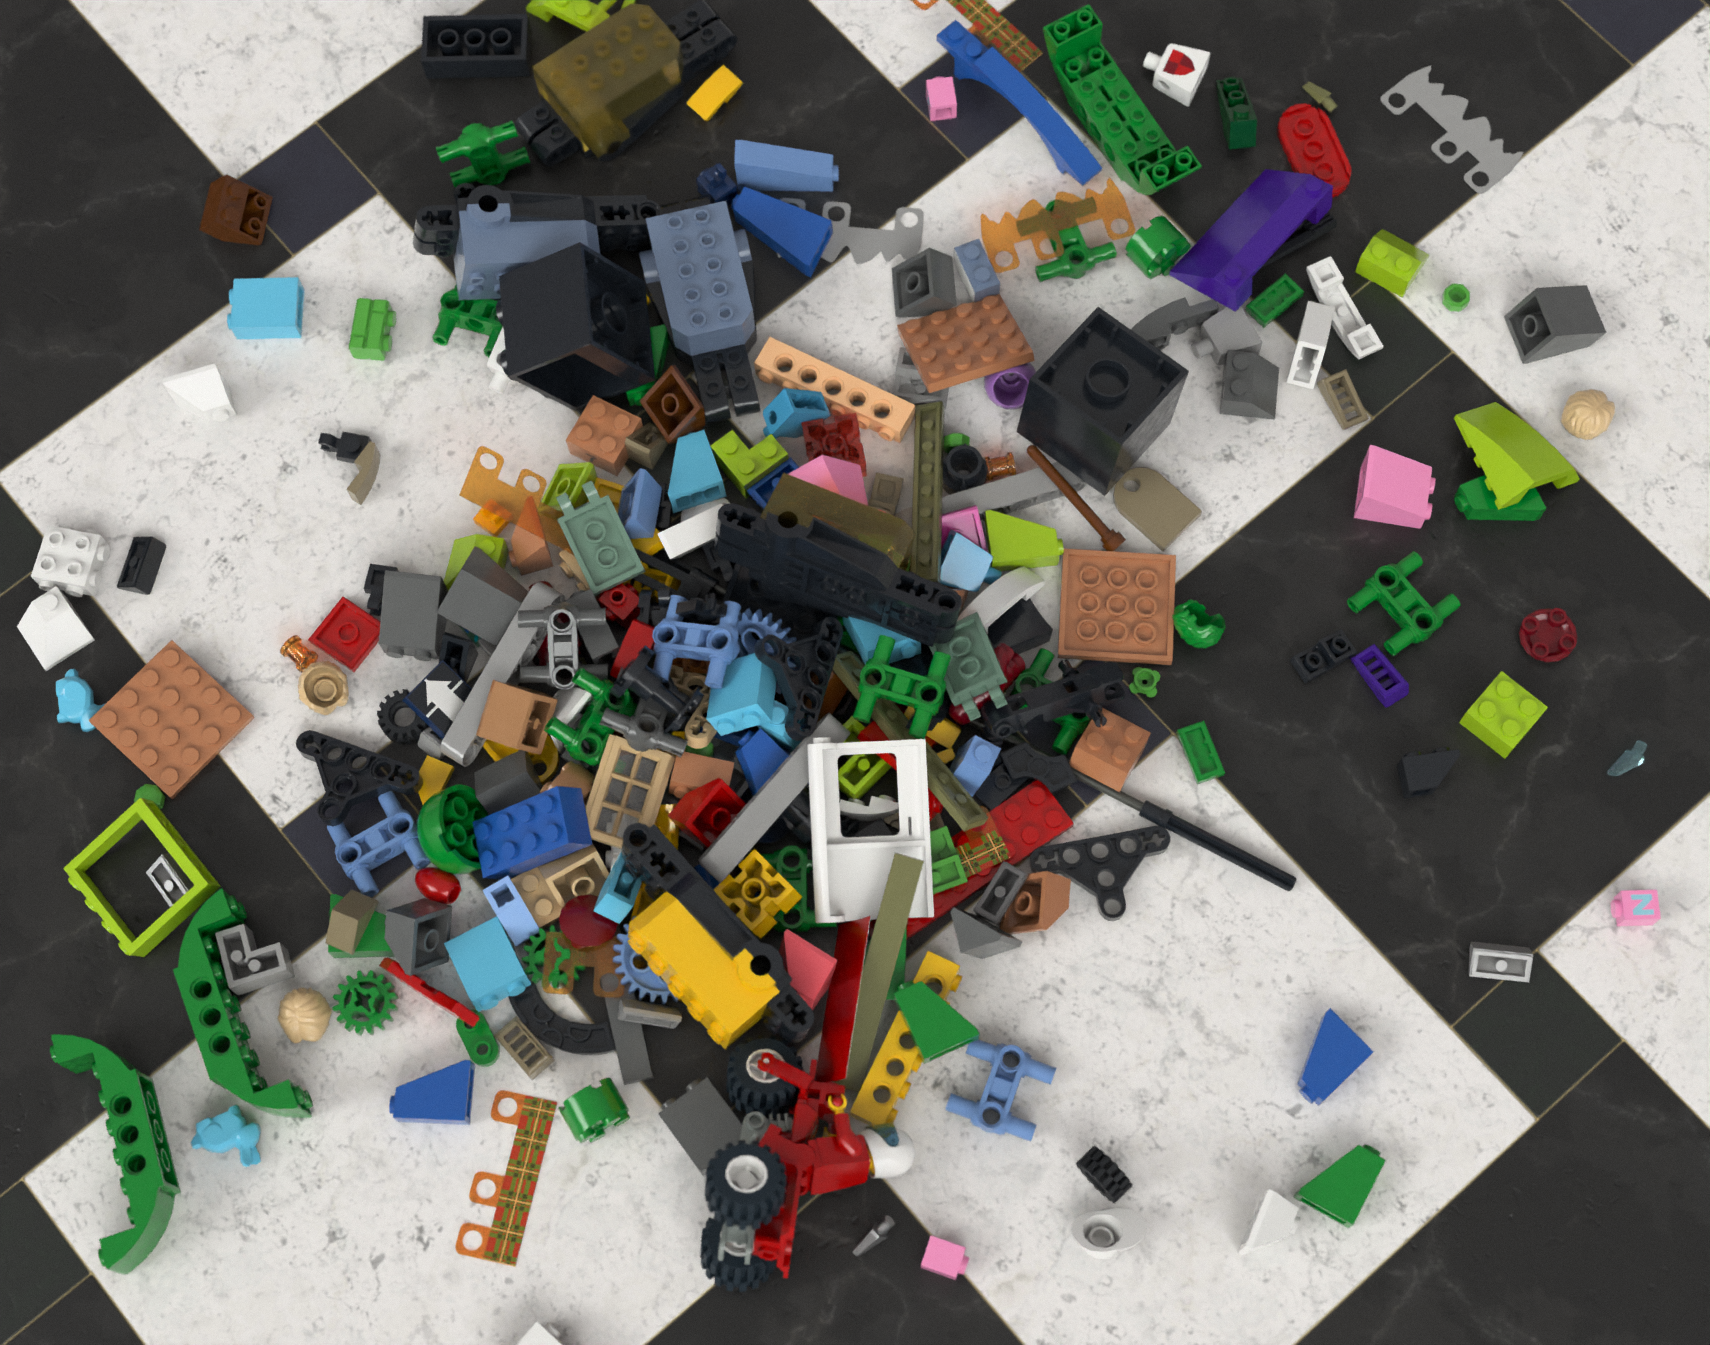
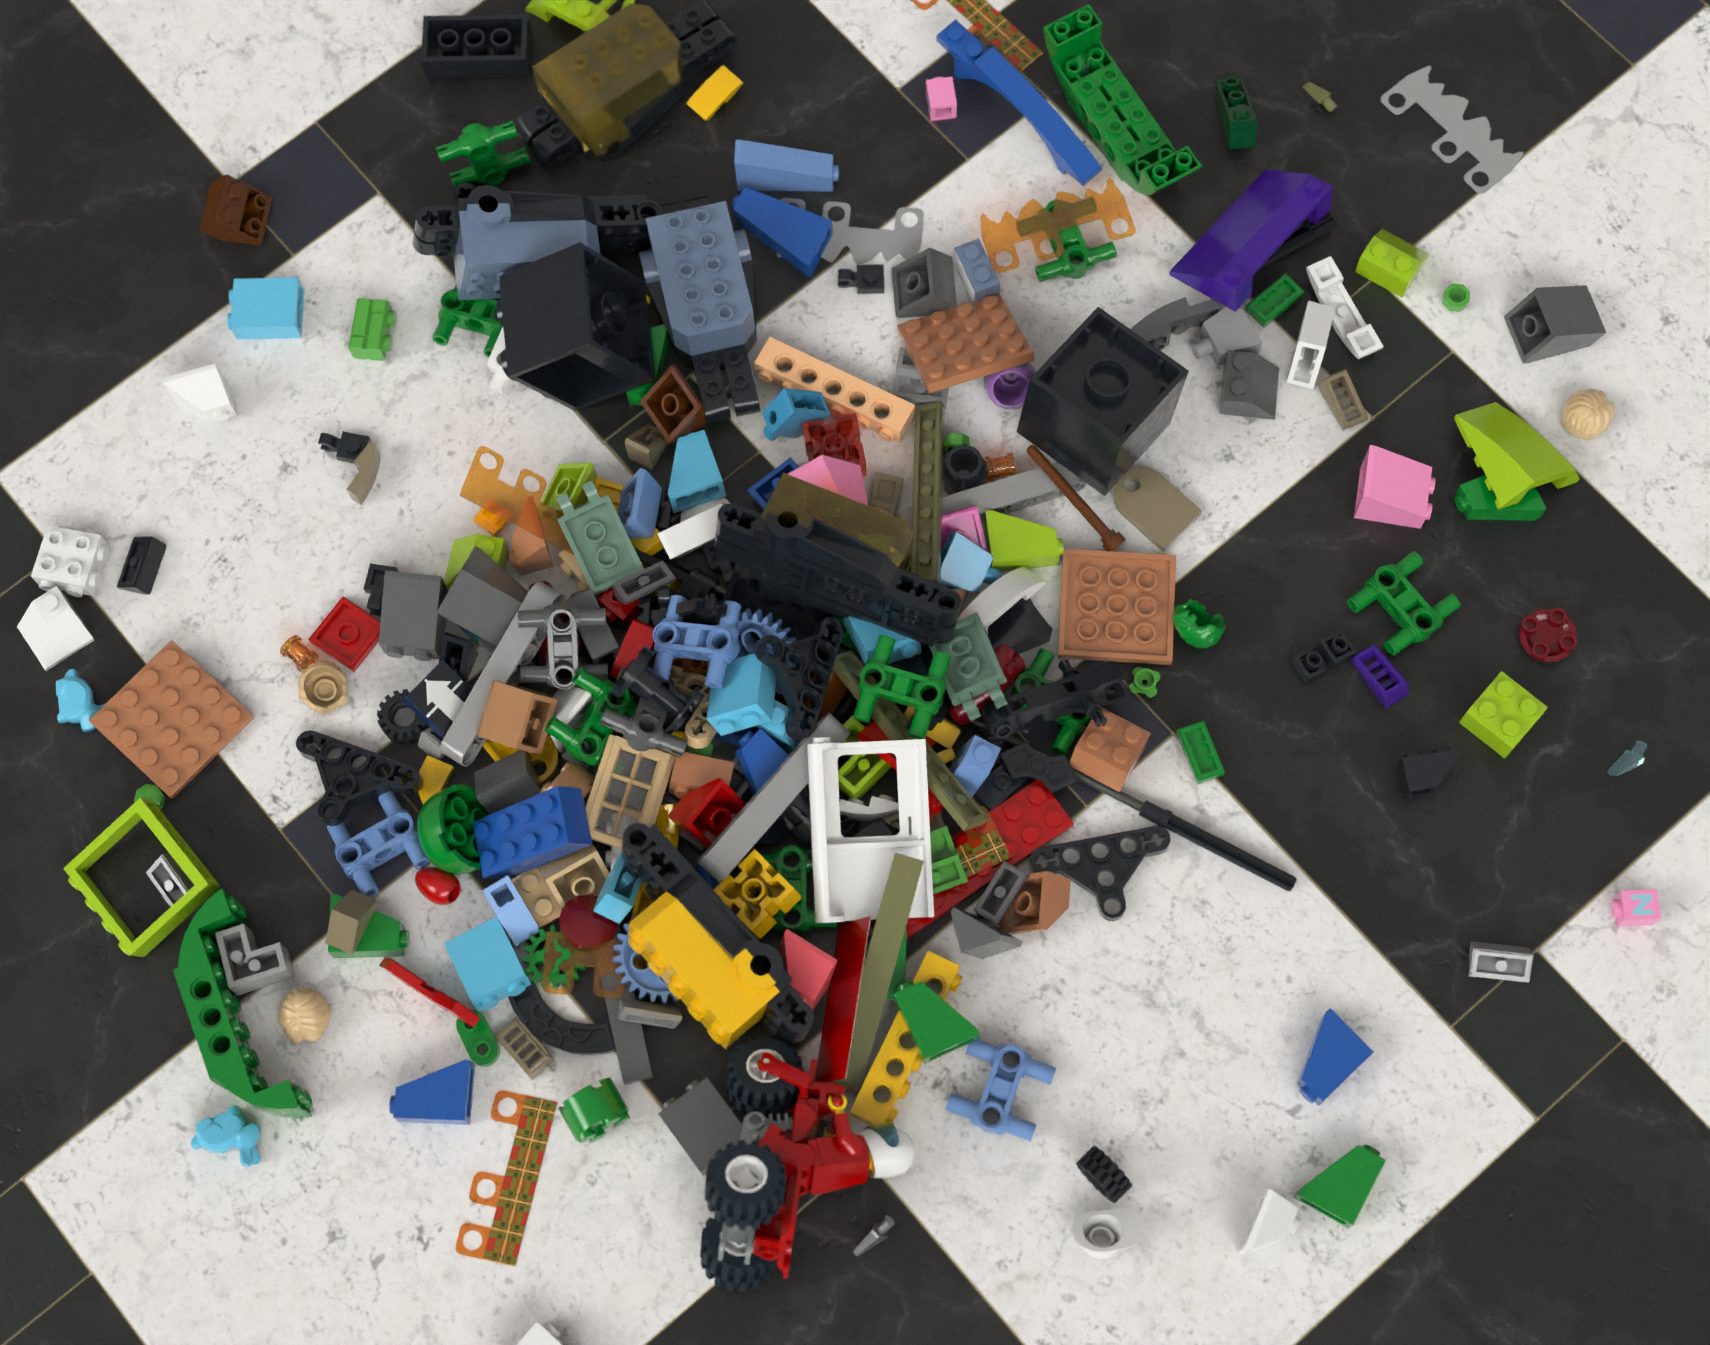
green slope [50,1034,181,1275] -> none
green gear [332,970,399,1036] -> none
dark grey slope [385,898,452,976] -> none
nougat brick [566,395,643,477] -> none
dark blue brick [696,163,738,206] -> none
lime brick [710,430,789,498] -> none
bright pink brick [921,1235,969,1280] -> none
green brick [1125,216,1191,279] -> none
white torso [1143,44,1210,107] -> none
red tile [1277,103,1351,198] -> none
none -> flat silver slope [612,560,676,605]
none -> black plate [838,264,884,294]

